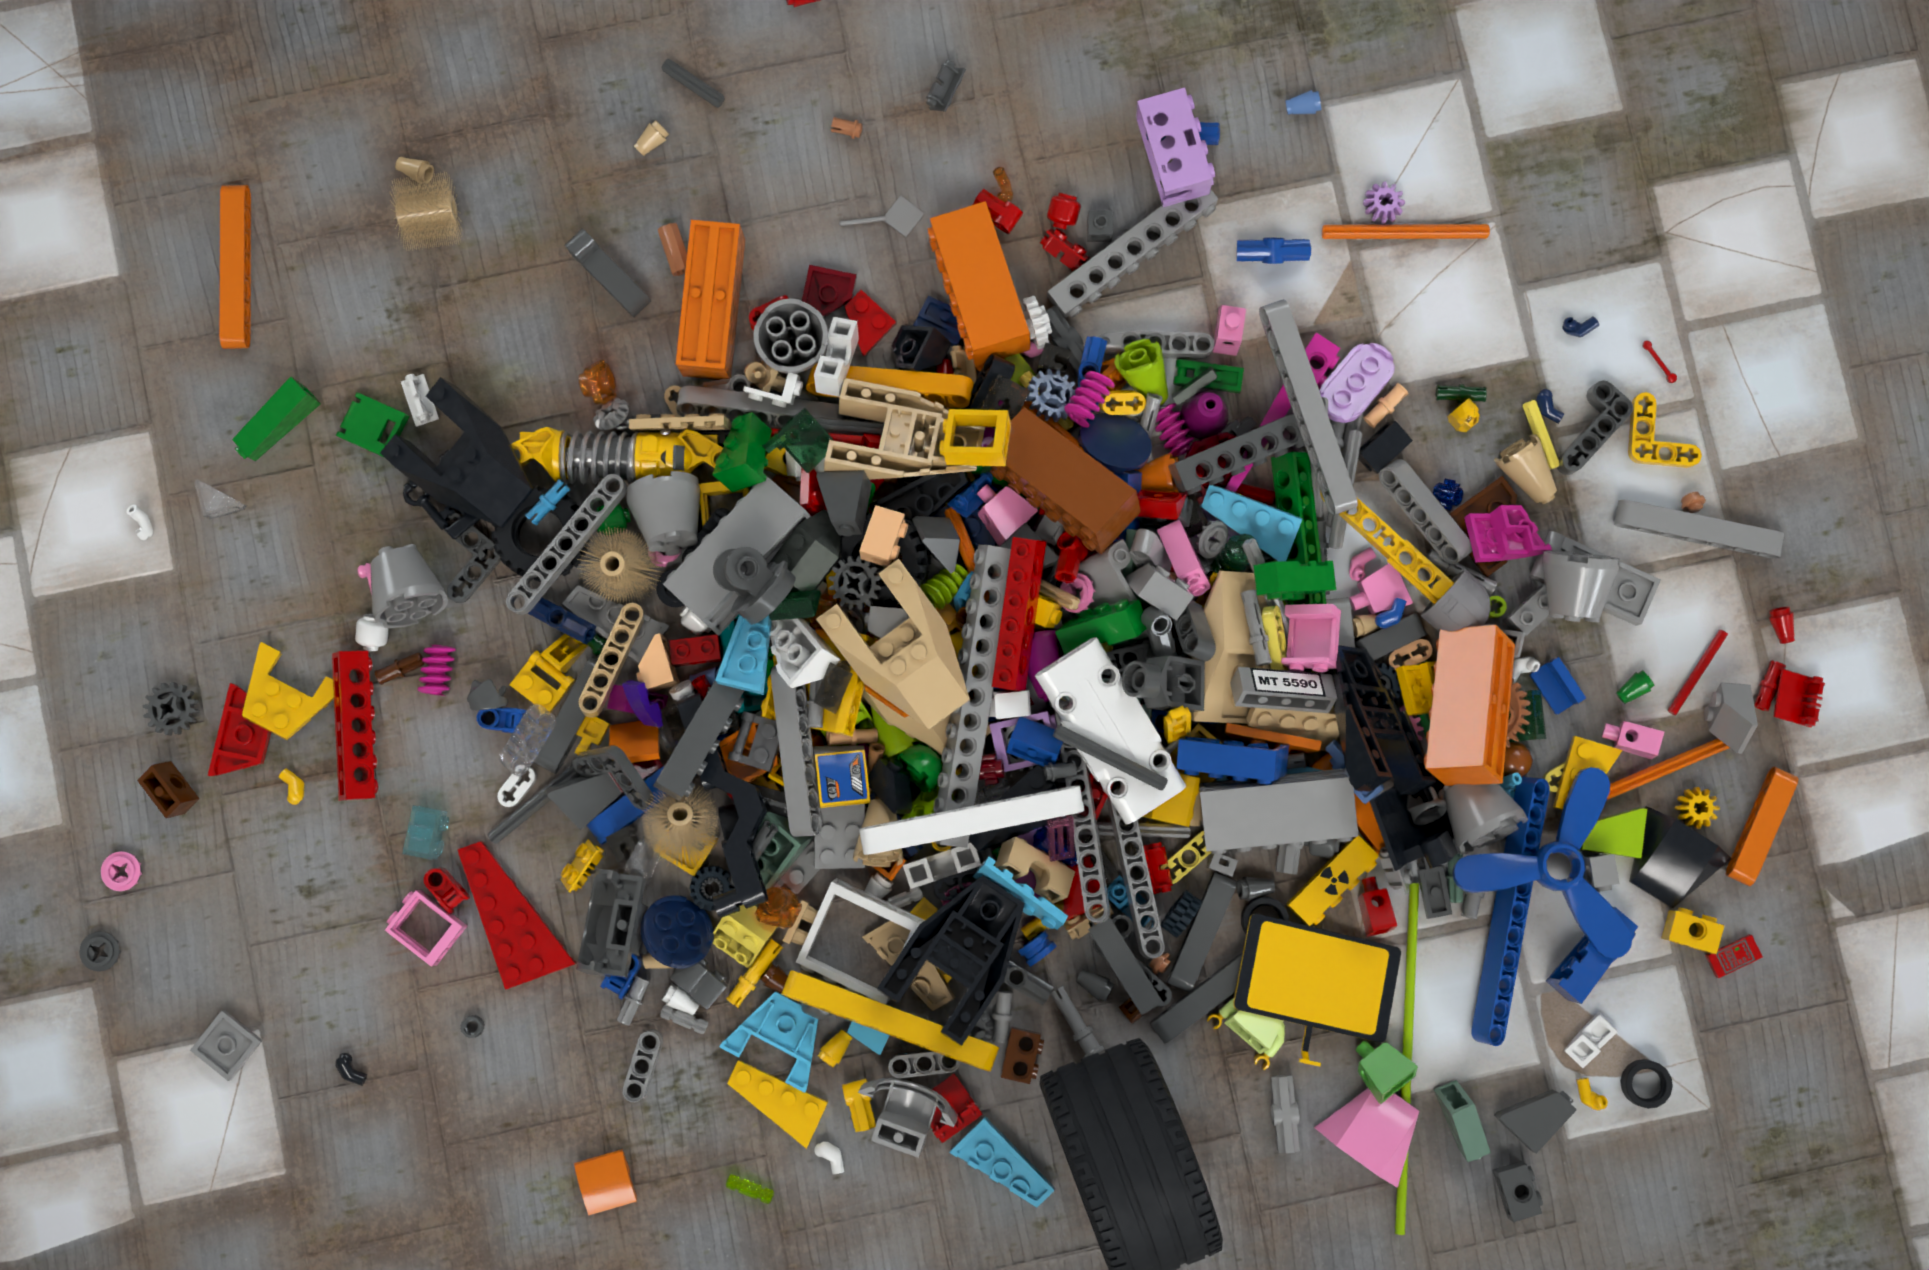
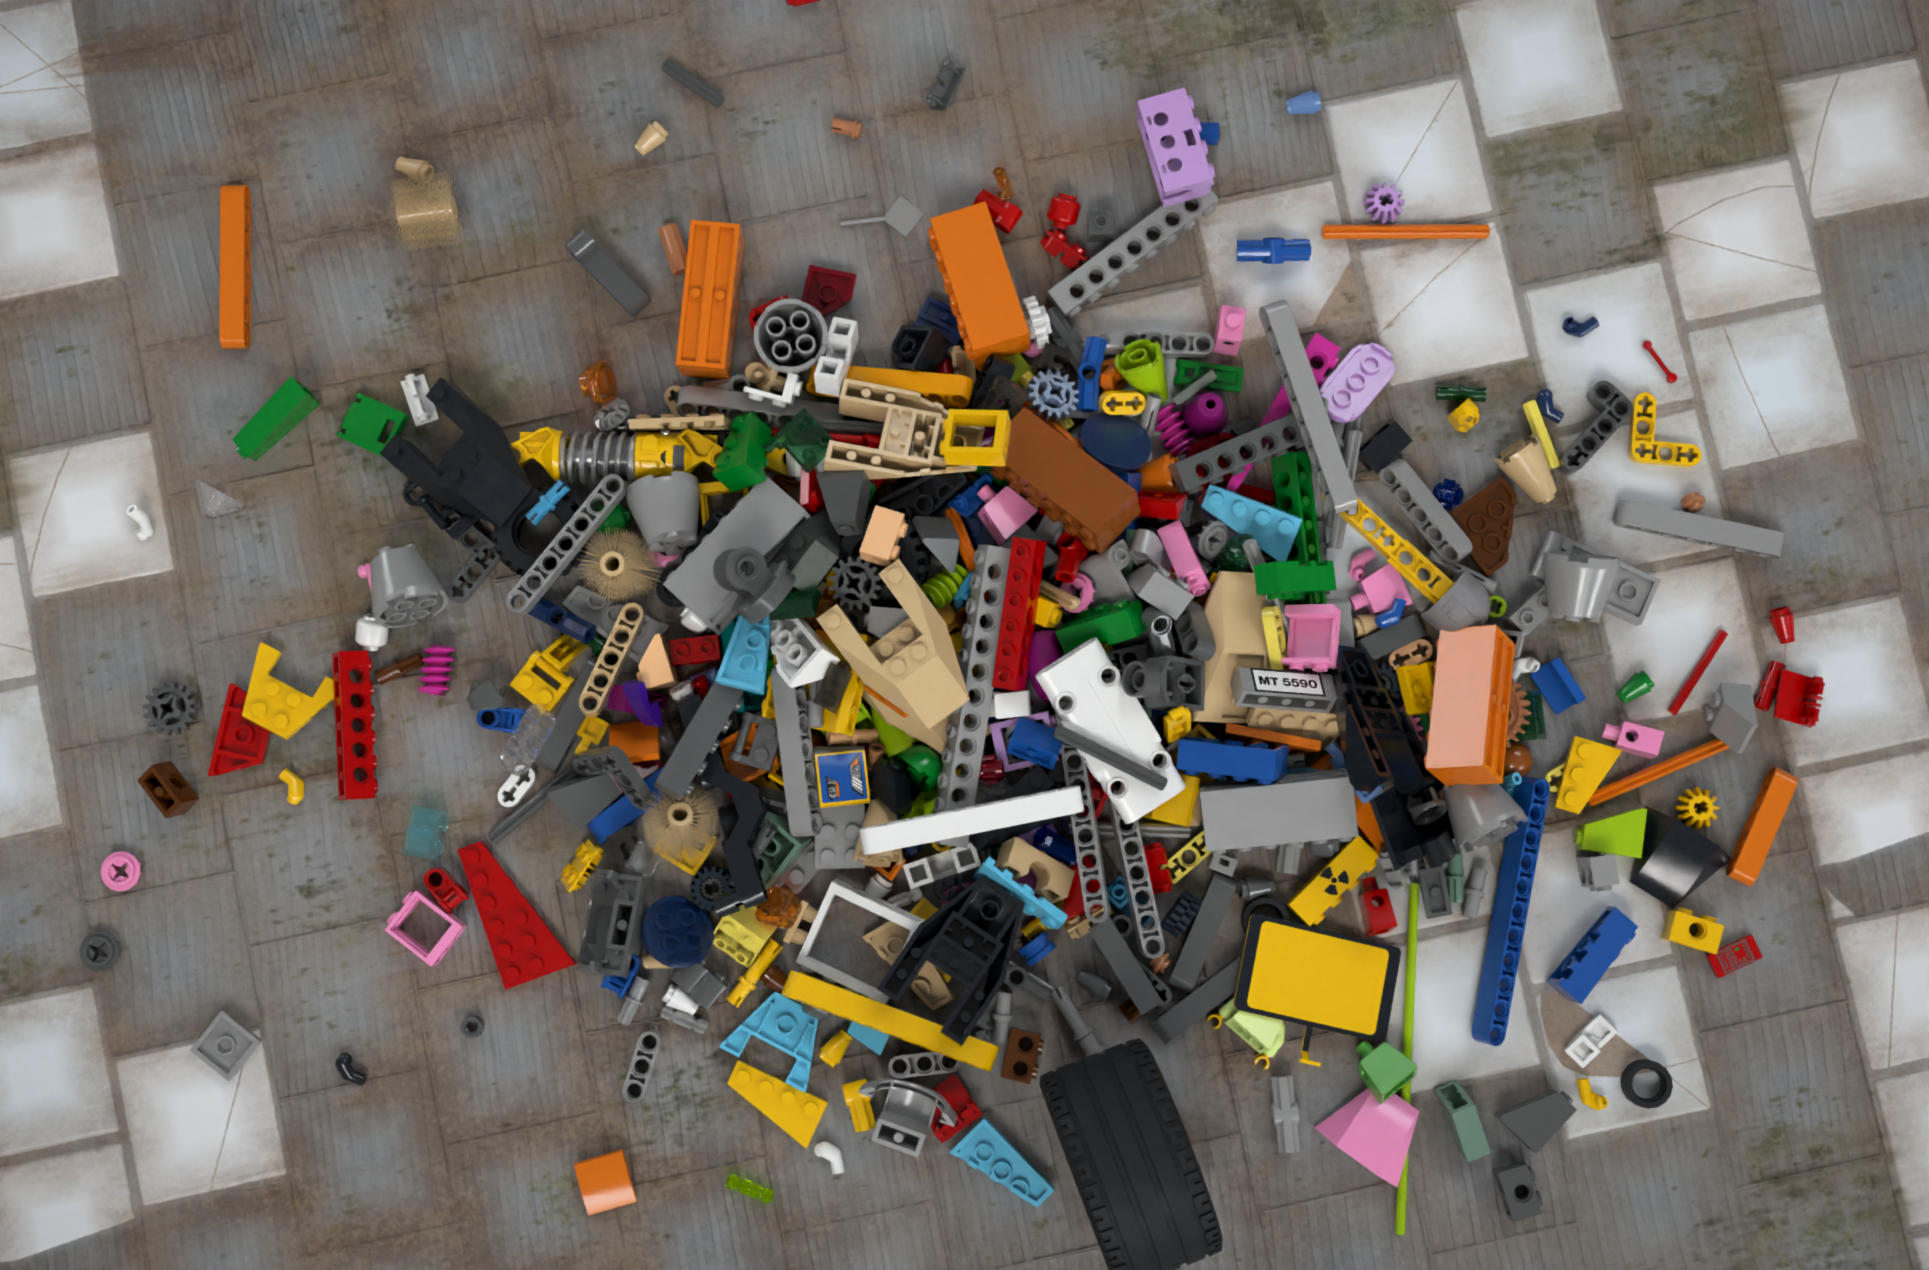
red wing [845,290,896,357] -> none
dark grey pin [1044,760,1077,782] -> none
clear pink tile [1047,814,1075,862] -> none
dark pink piece [1064,371,1115,428] -> none
light grey pin [1240,590,1272,666] -> none
light nougat pin [1363,383,1409,428] -> none
blue piece [1452,767,1633,959] -> none
dark pink slope [1464,505,1552,562] -> none

